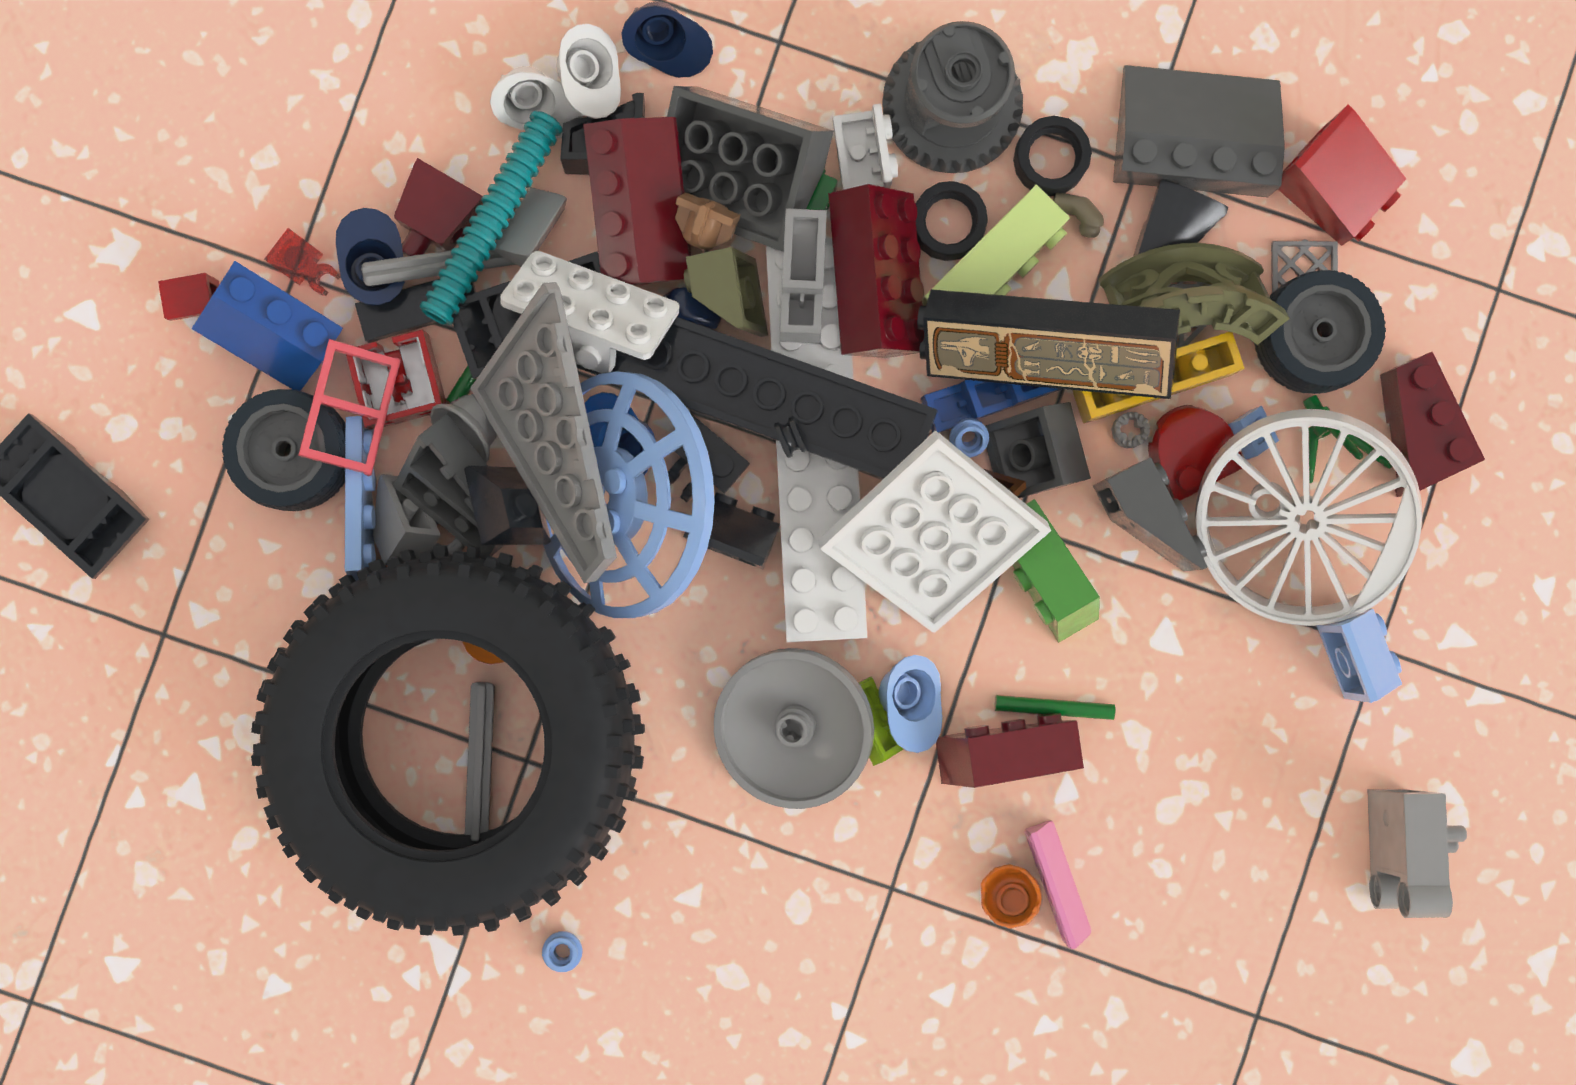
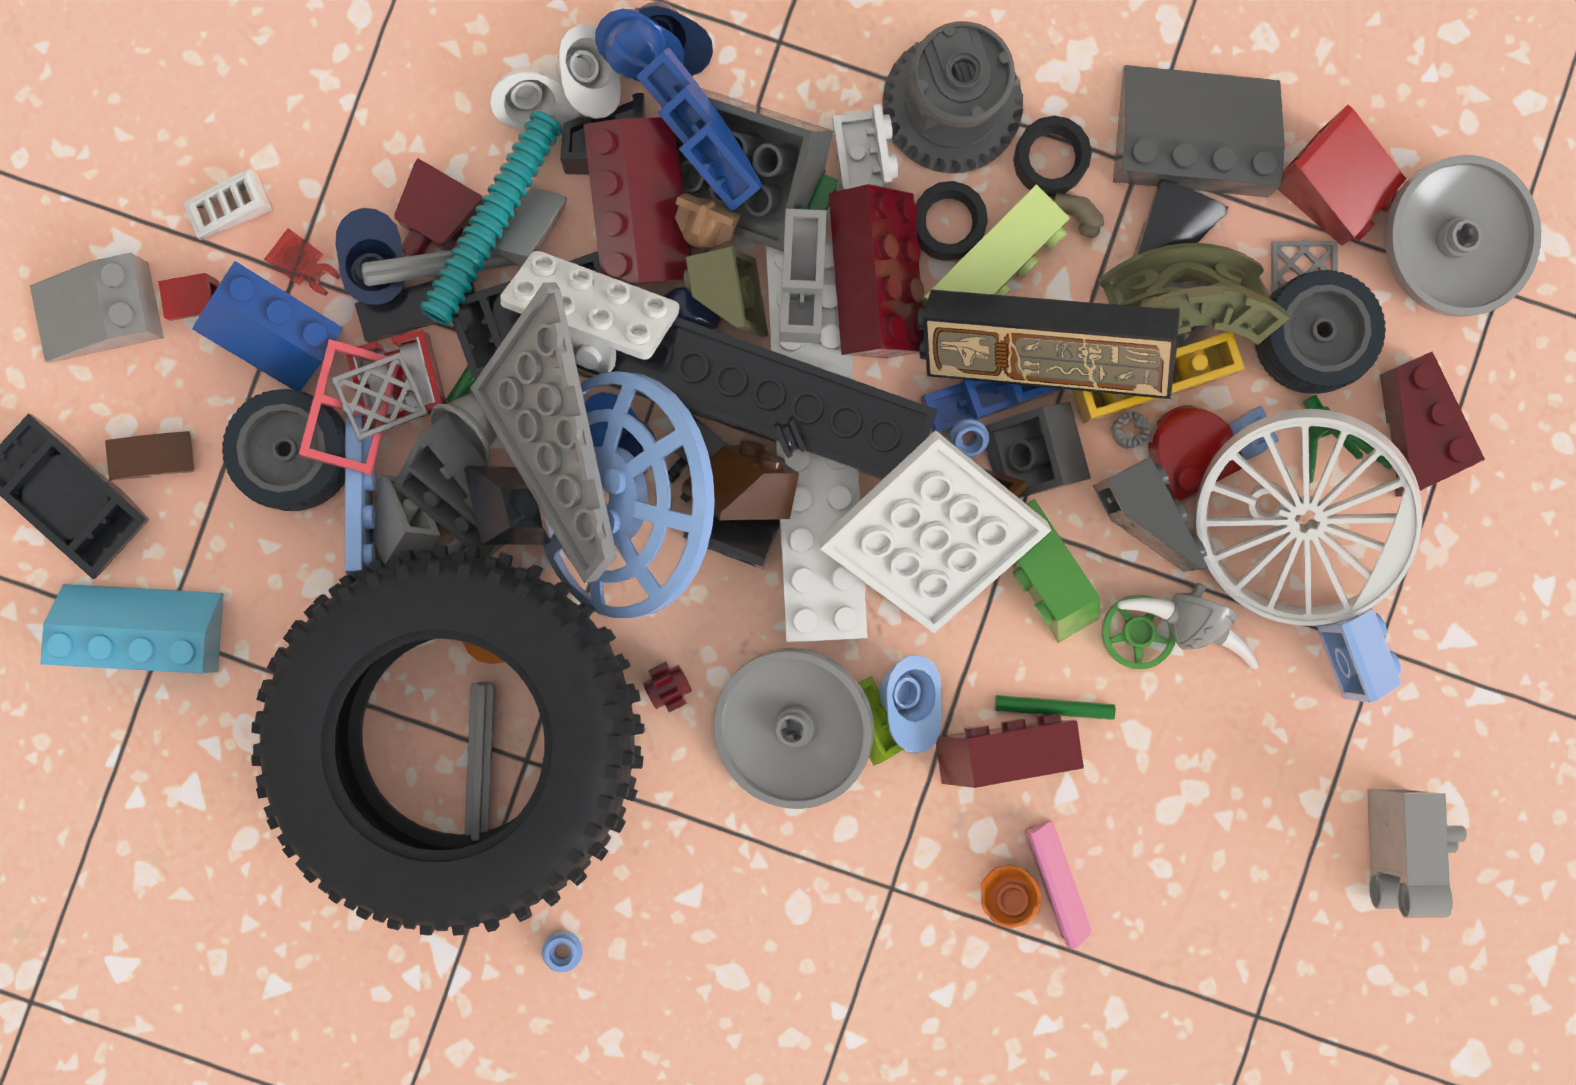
none -> light grey slope [30,252,164,363]
none -> medium azure slope [40,584,224,674]
none -> reddish brown slope [105,431,194,481]
none -> white slope [183,168,273,240]
none -> light grey window [331,352,427,441]
none -> blue piece [595,8,684,82]
none -> blue slope [636,47,763,212]
none -> dark red gear [643,662,692,713]
none -> reddish brown slope [681,440,799,520]
none -> bright green wheel [1102,595,1176,669]
none -> light grey helmet [1117,583,1259,670]
none -> light grey dish [1385,155,1542,317]

